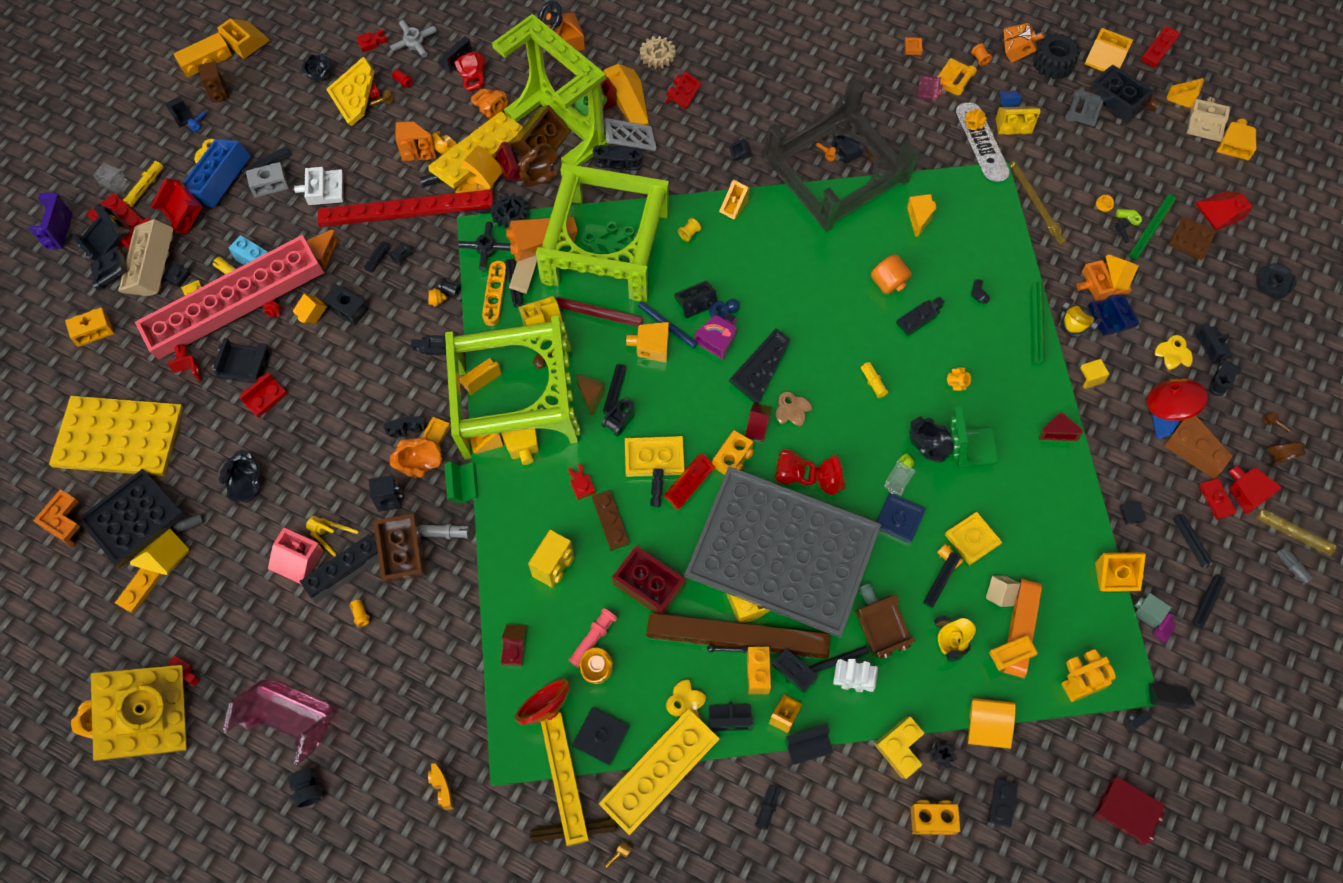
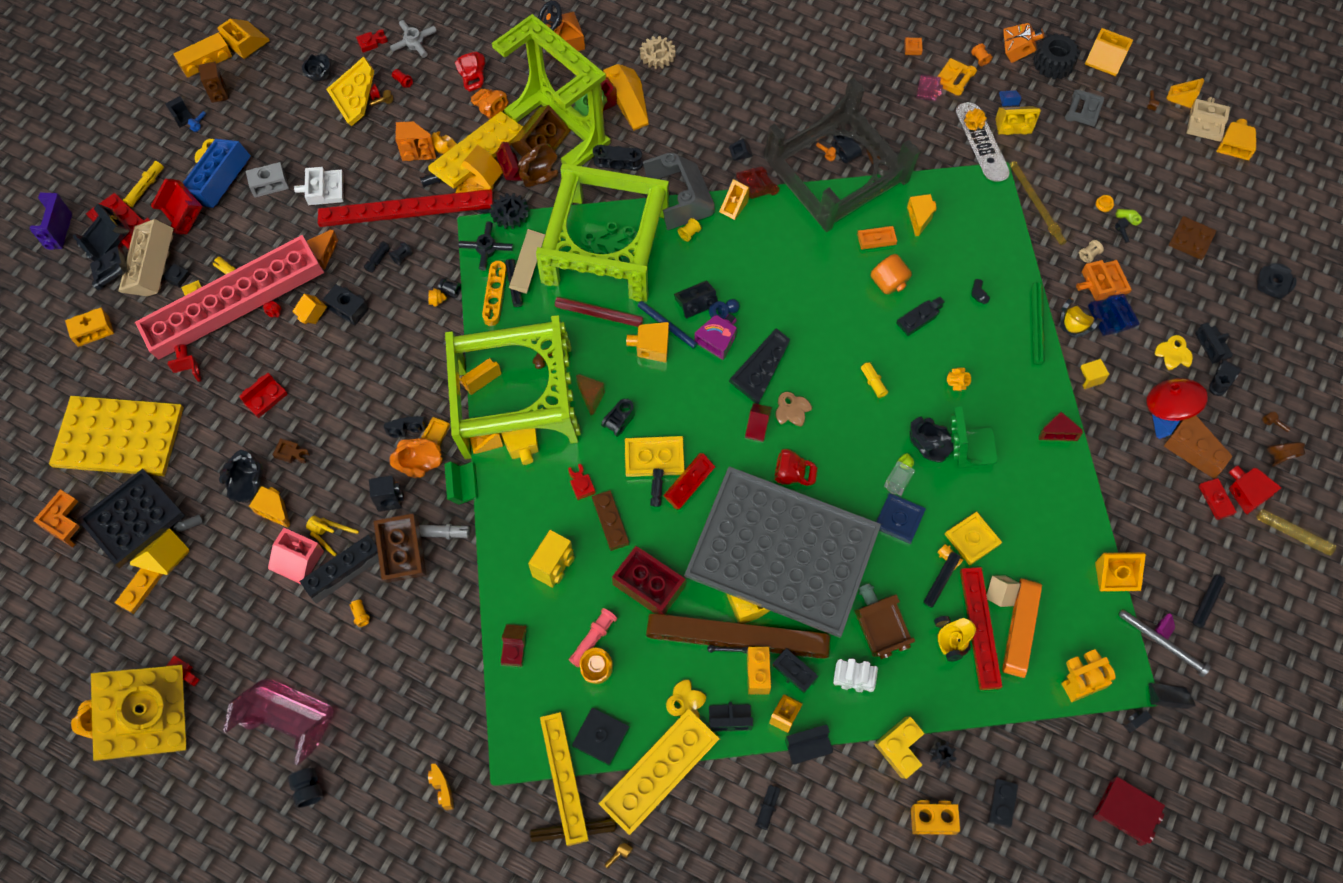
clear brick [93,163,127,193] -> none
black panel [212,338,272,384] -> none
medium azure brick [229,235,268,265] -> none
black axle [242,146,291,178] -> none
black hinge [411,335,446,356] -> none
black bracket [438,36,472,73] -> none
orange slope [506,217,577,261] -> none
red dish [515,679,570,725] -> none
yellow brick [518,296,563,340] -> none
black axle [603,364,626,415] -> none
light grey window [604,118,656,152] -> none
red bracket [665,71,701,110] -> none
light orange brick [712,430,754,475] -> none
black piece [809,645,870,673] -> none
red piece [816,455,846,495] -> none
light orange slope [967,698,1016,749] -> none
light orange tile [989,635,1038,671] -> none
black slope [1091,64,1154,123] -> none
light orange slope [1106,254,1139,291] -> none
black tile [1119,501,1146,525] -> none
green axle [1129,194,1176,260] -> none
sand green brick [1134,593,1171,629] -> none
red plate [1141,25,1181,68] -> none
black axle [1173,514,1213,569] -> none
red slope [1196,191,1253,230] -> none
dark grey axle [1276,547,1314,585] -> none
none -> light orange slope [249,486,290,528]
none -> reddish brown plate [272,438,310,464]
none -> dark grey windscreen [643,153,715,230]
none -> clear red plate [736,167,779,198]
none -> orange plate [857,226,897,250]
none -> red plate [960,567,1002,690]
none -> tan bush [1079,240,1104,263]
none -> flat silver bar [1119,610,1211,677]

